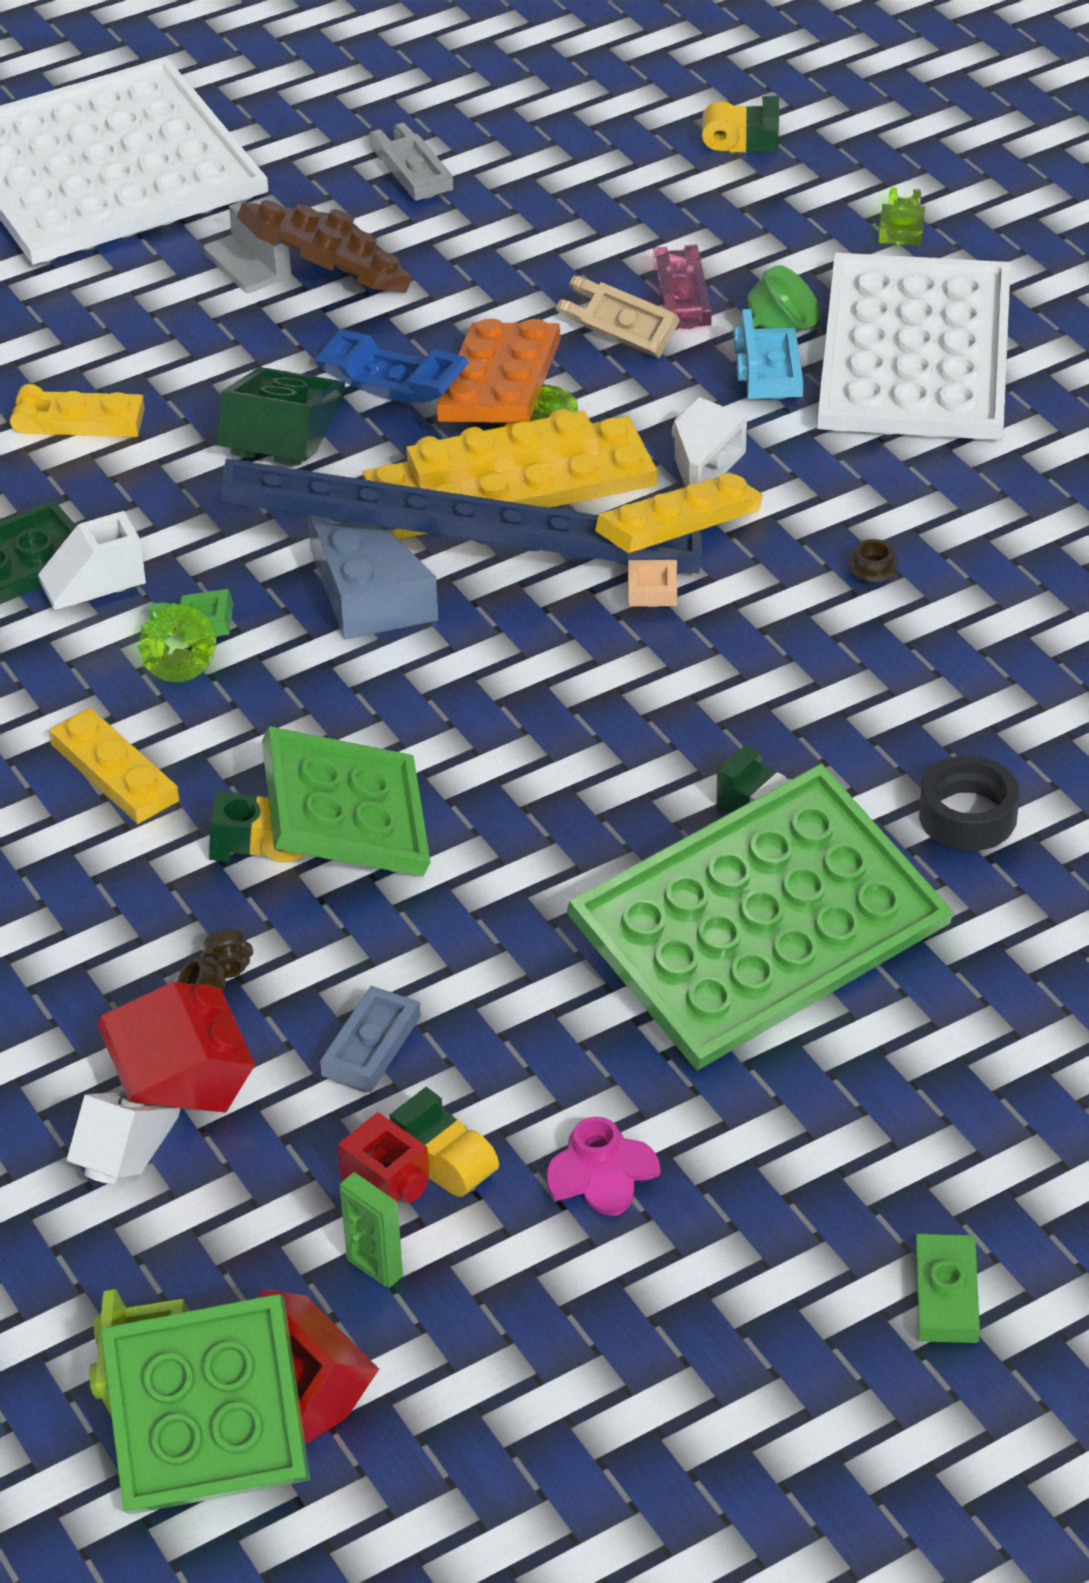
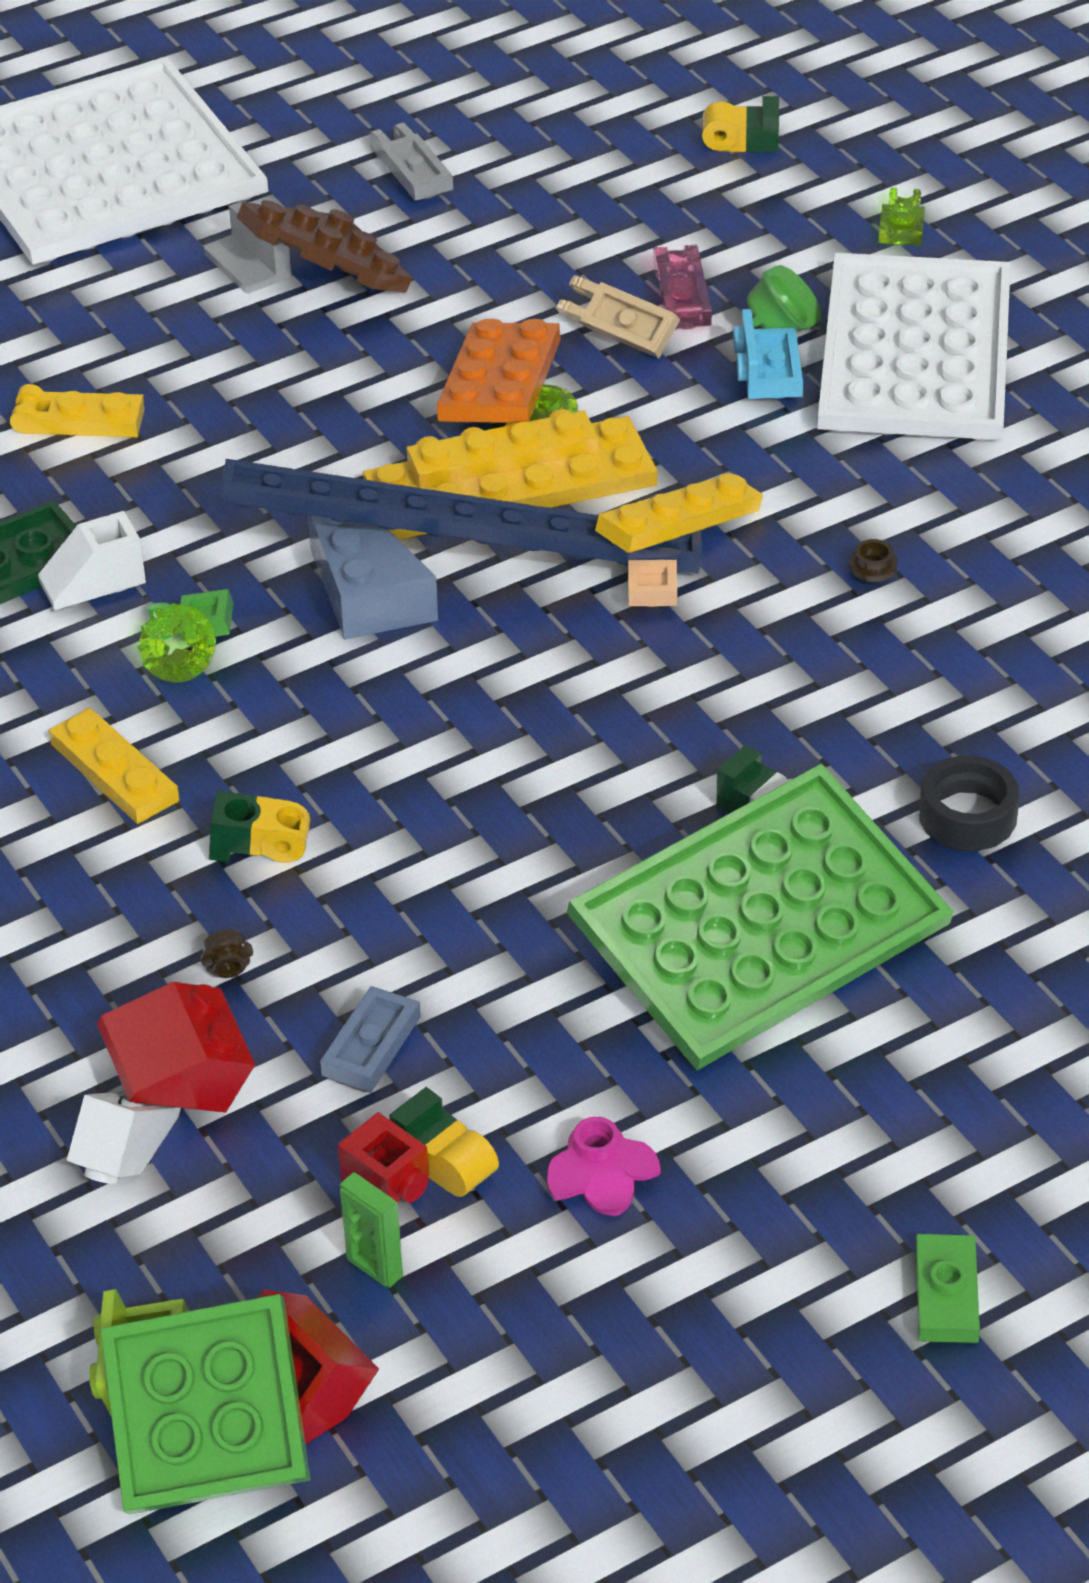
dark brown plate [177,957,226,992] -> none
dark green slope [216,367,346,465] -> none
bright green plate [262,726,431,877] -> none
blue slope [314,329,469,403] -> none
white slope [672,397,747,487] -> none

